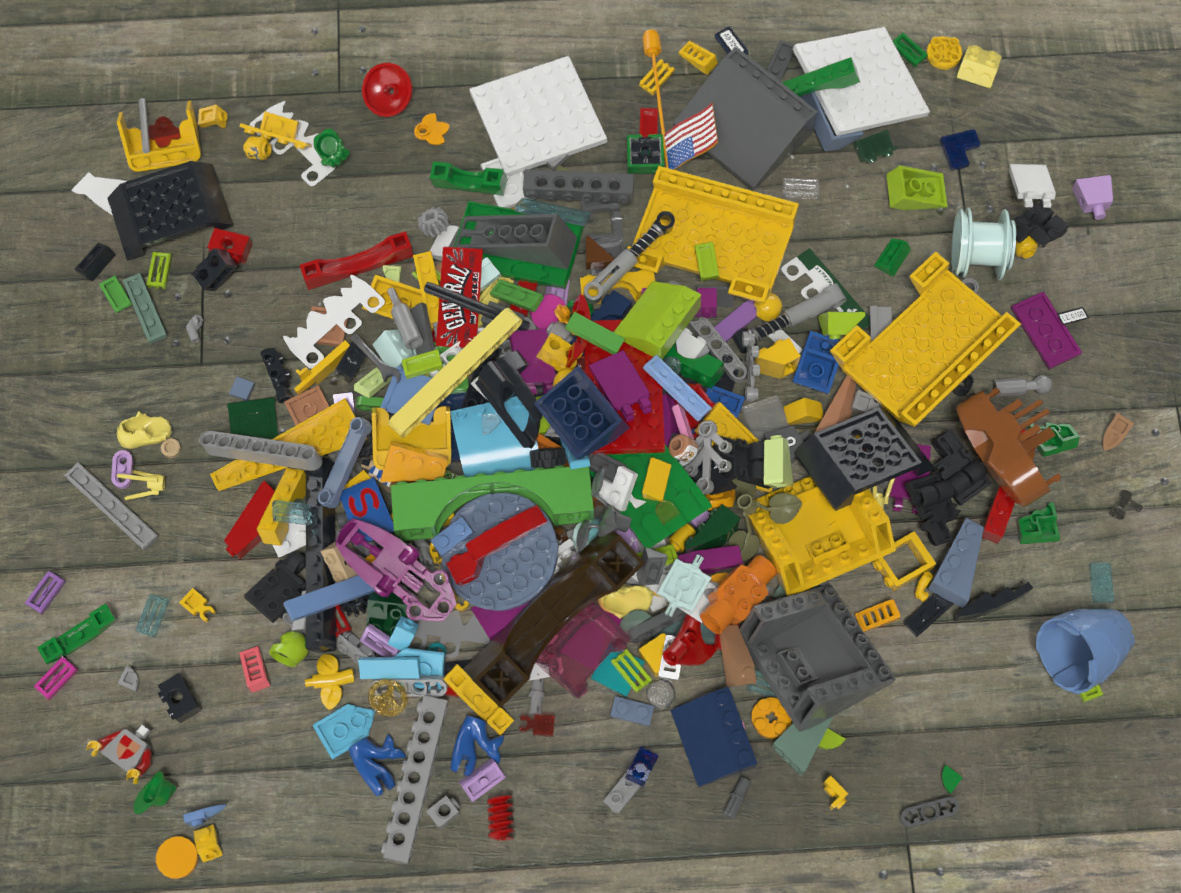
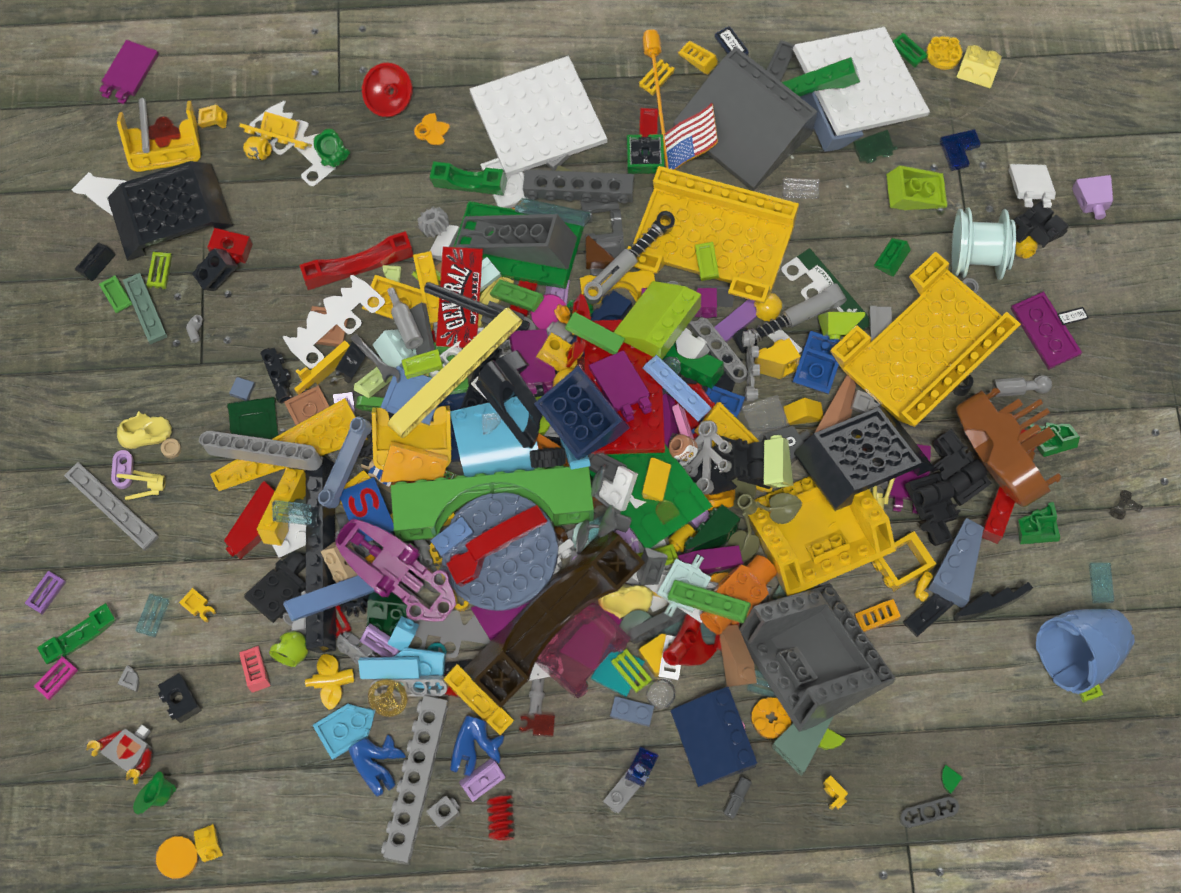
medium blue plate [183,804,226,827] -> none
medium nougat plate [1103,413,1134,451] -> none
none -> magenta tile [99,39,159,104]
none -> bright green tile [667,580,751,623]

